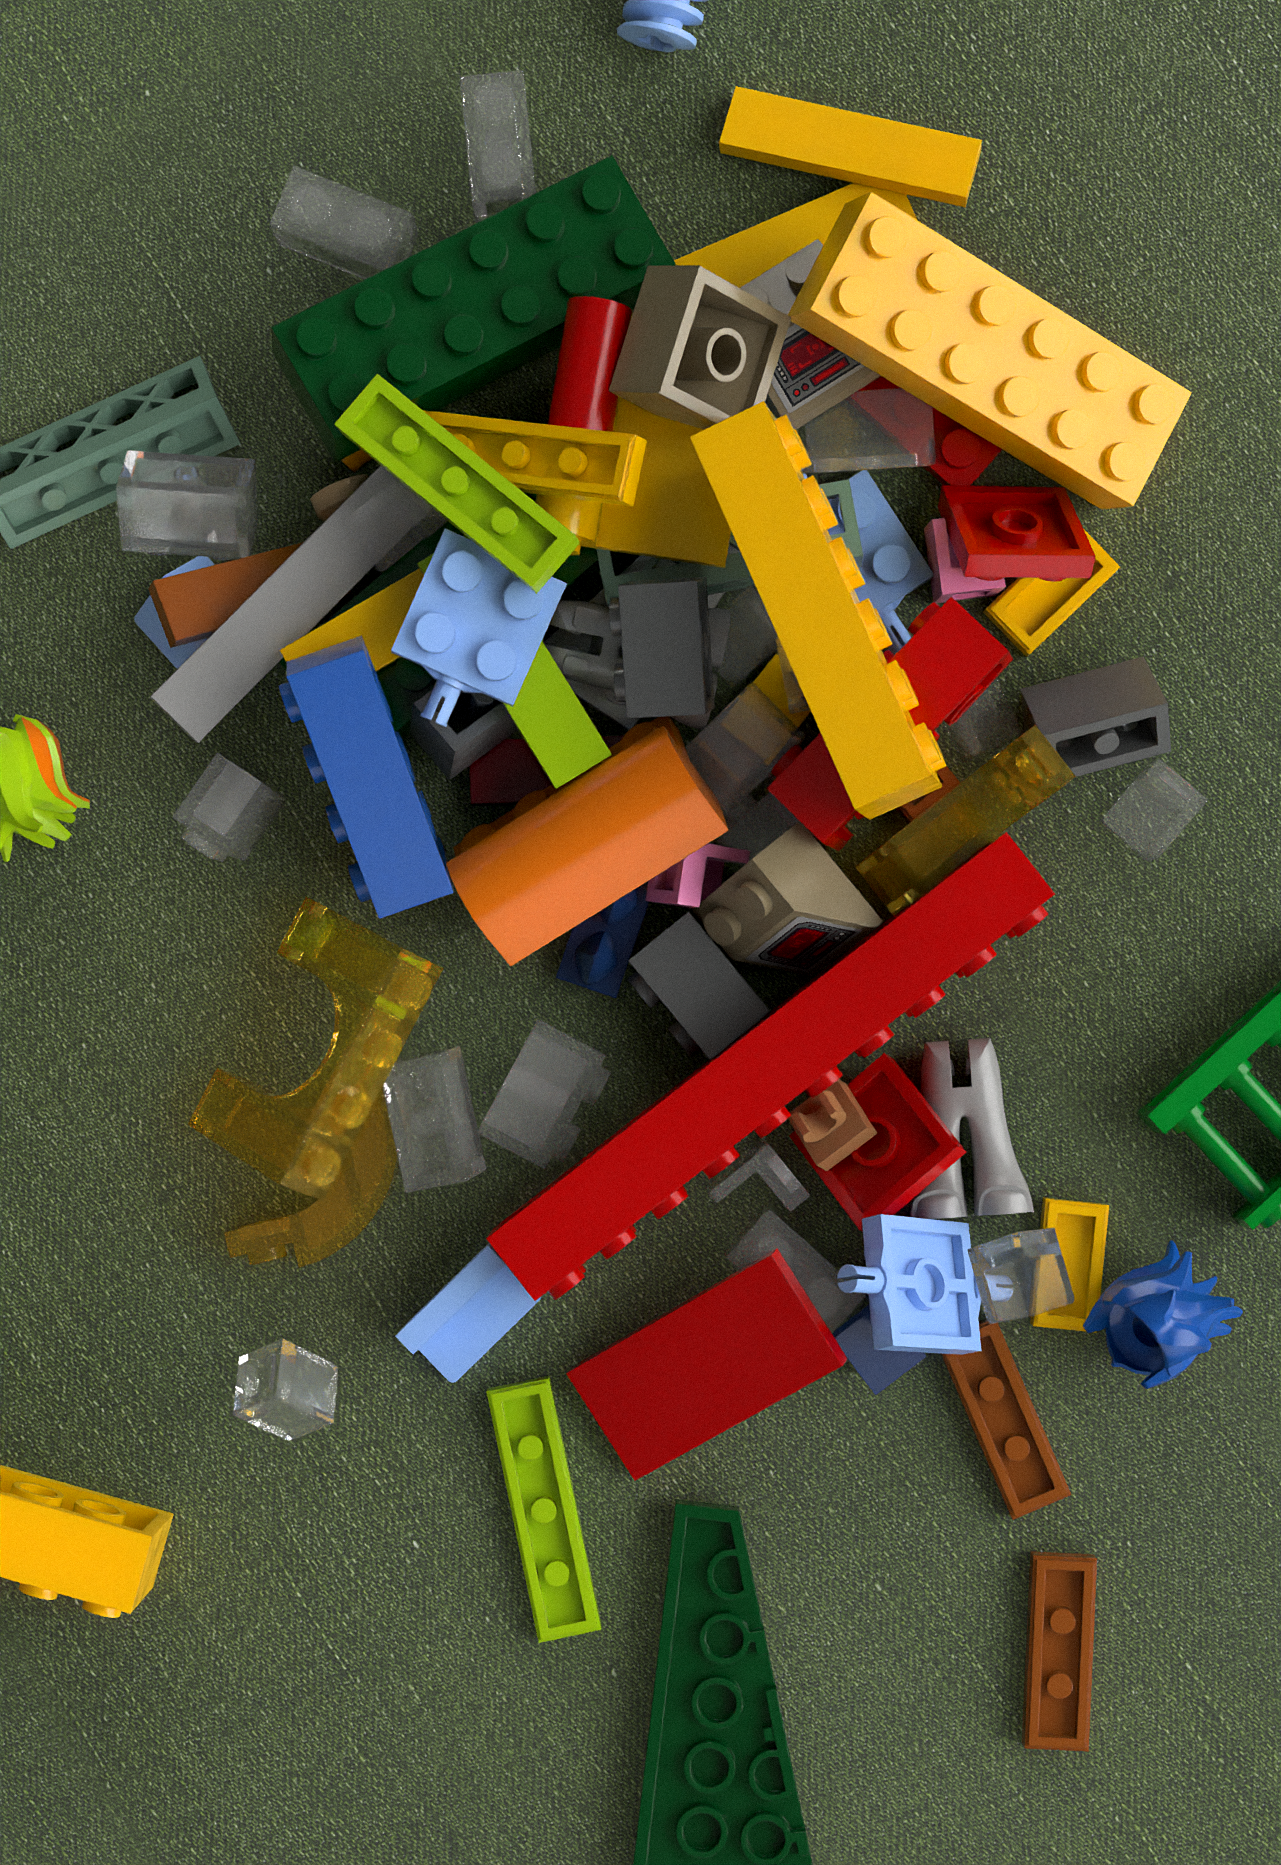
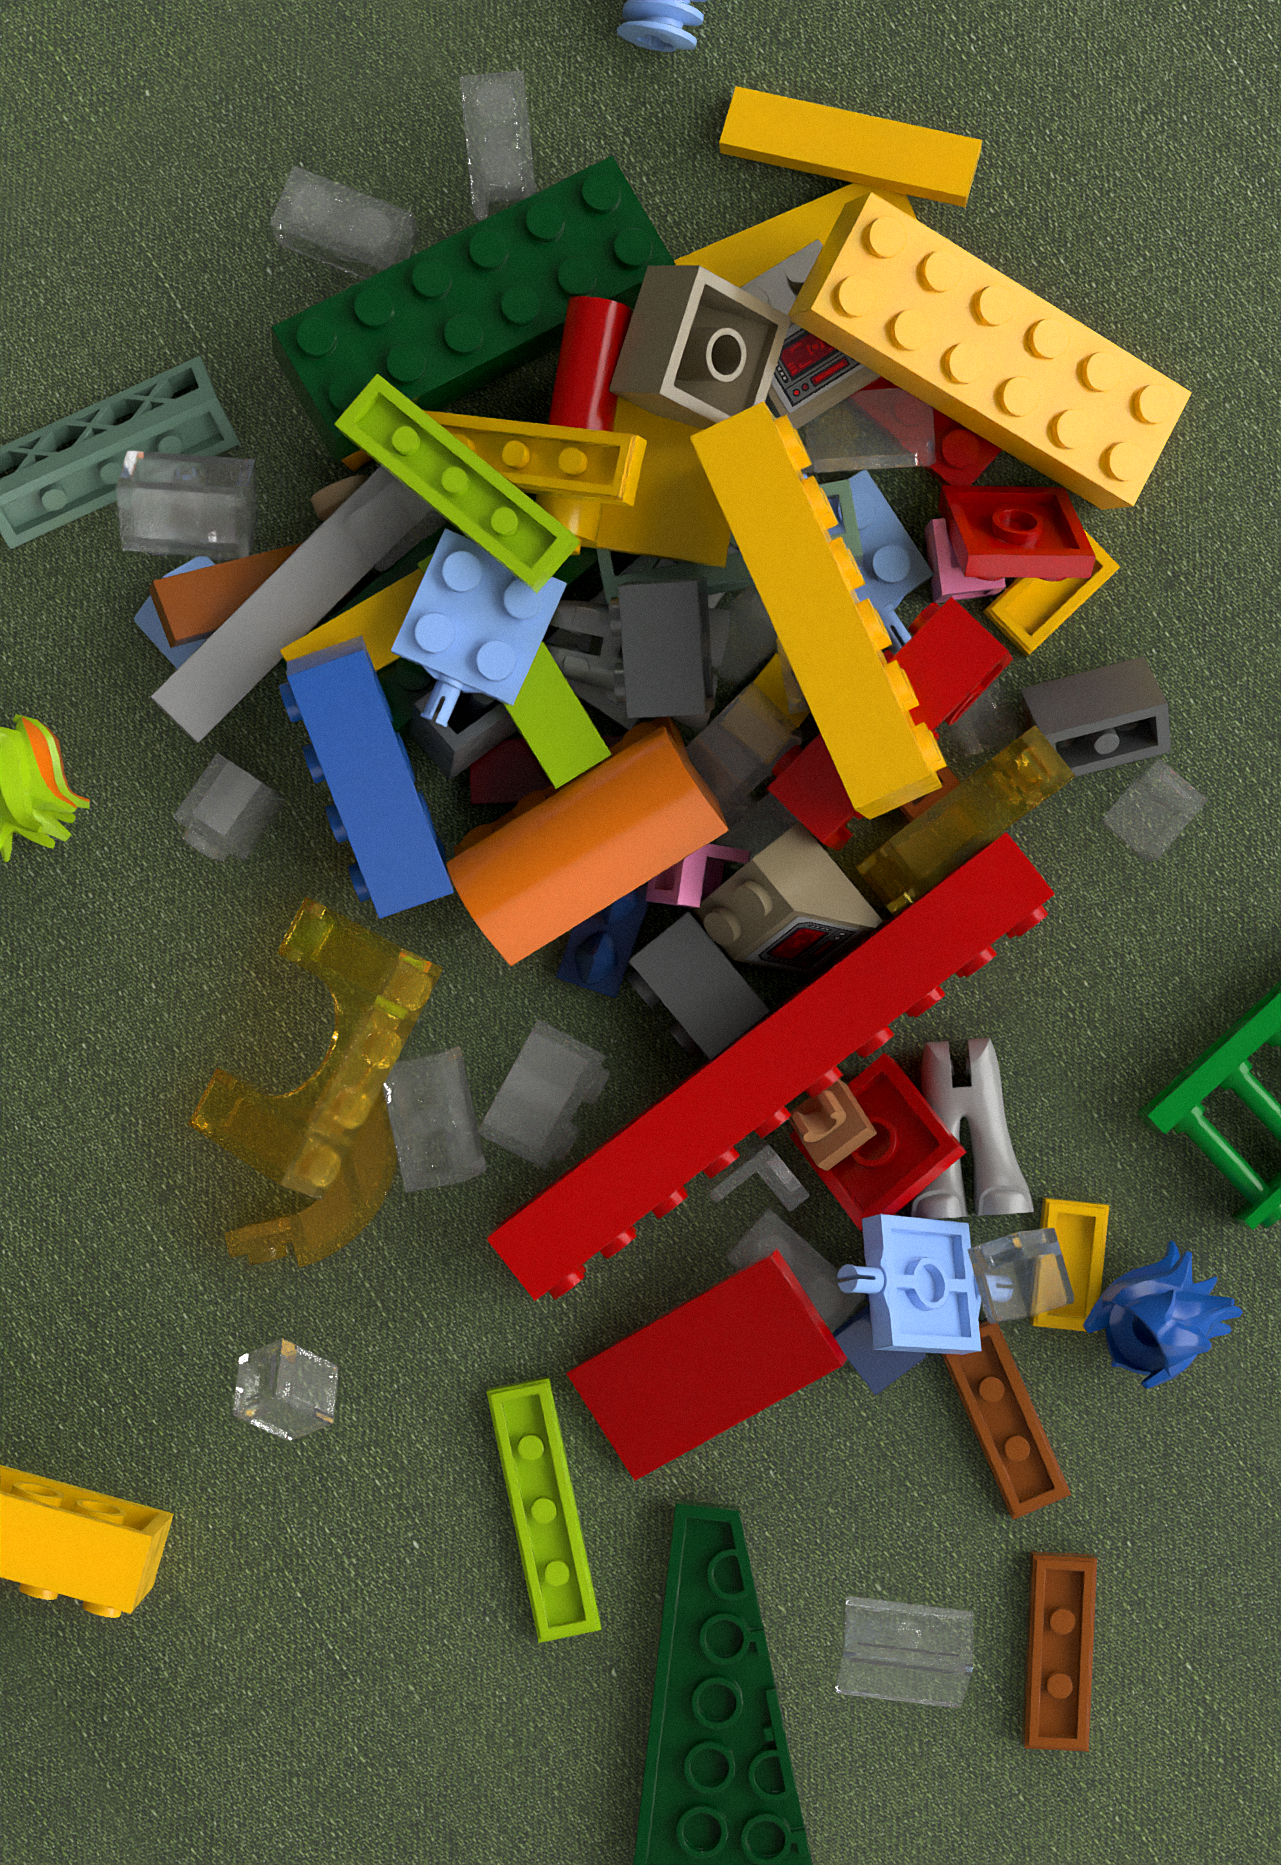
light blue panel [395,1243,541,1383] -> none
none -> clear panel [835,1596,974,1708]

